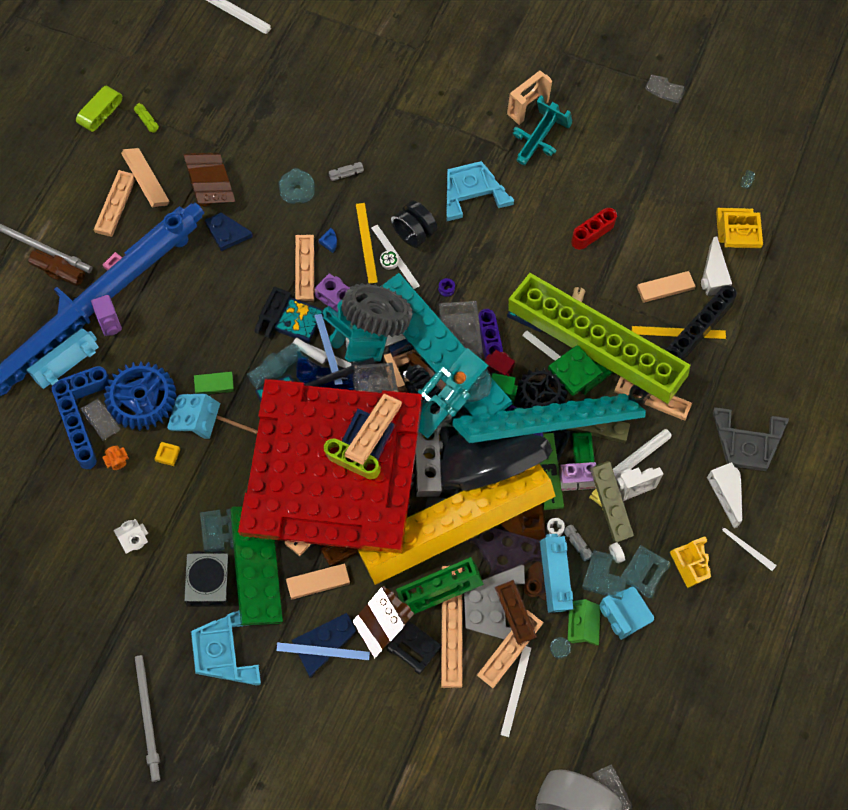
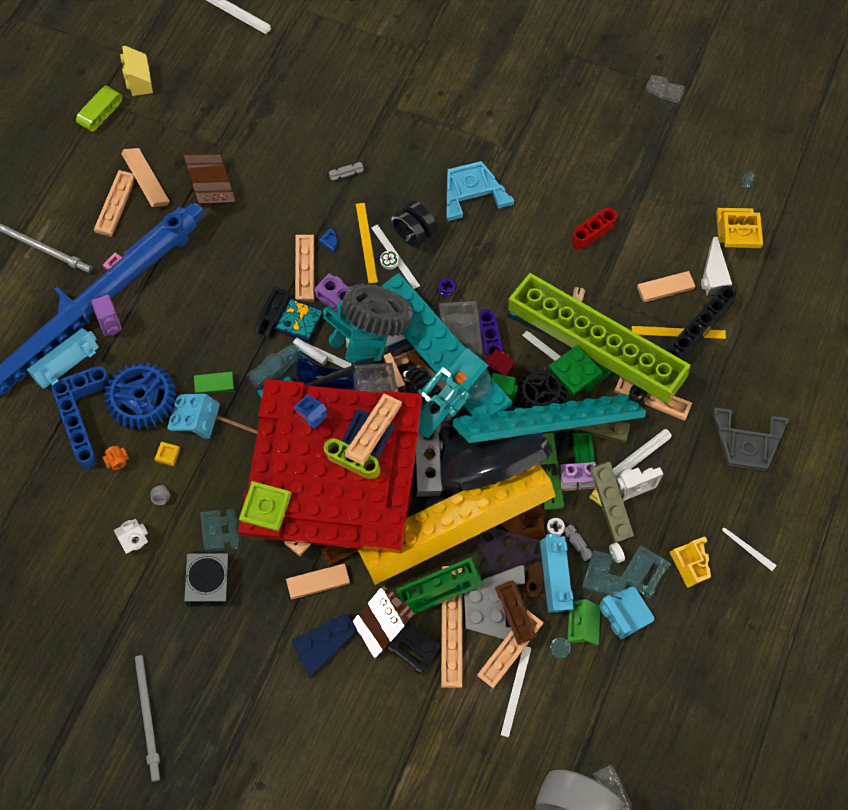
reddish brown piece [28,249,85,286] -> none
clear slope [81,399,120,441] -> none
lime axle [134,103,159,133] -> none
medium azure wing [191,611,261,685] -> none
dark blue wing [205,213,253,251] -> none
green plate [230,507,283,625] -> none
light blue sticker [277,642,370,660] -> none
clear light blue plate [279,168,315,204] -> none
light blue sticker [315,314,343,385] -> none
light nougat panel [507,71,552,125] -> none
teal piece [513,95,572,166] -> none
white slope [707,462,742,528] -> none
none -> light yellow slope [120,46,153,96]
none -> light grey plate [150,485,170,505]
none -> lime tile [239,481,292,532]
none -> blue slope [293,394,328,428]

